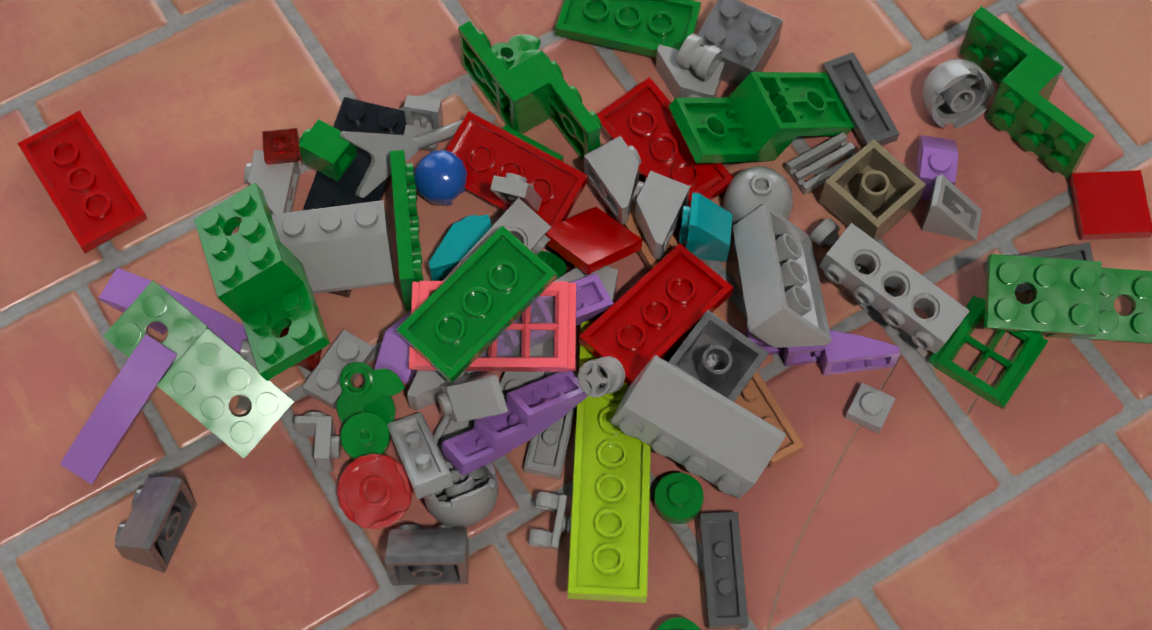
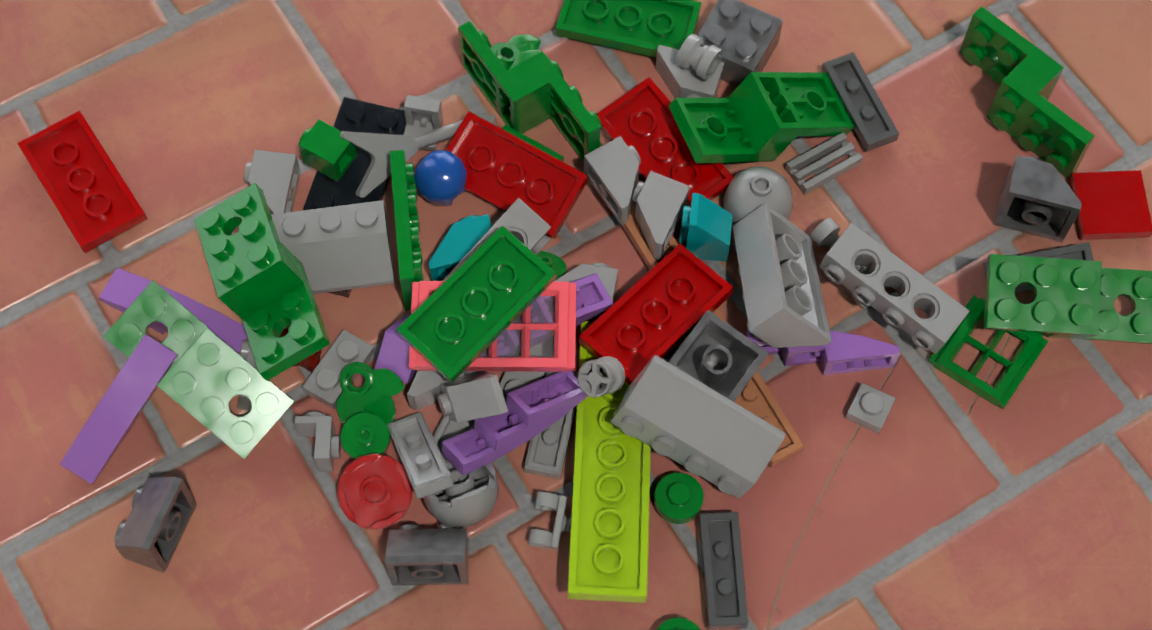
clear red bracket [262,128,302,165] -> none
light grey plate [490,173,542,212] -> none
red tile [546,206,643,275] -> none
dark tan brick [820,139,926,241] -> none
medium lavender slope [915,135,959,200] -> none
light grey cylinder [922,58,994,128] -> none
light grey slope [922,175,982,241] -> none
none -> flat silver slope [993,155,1082,242]

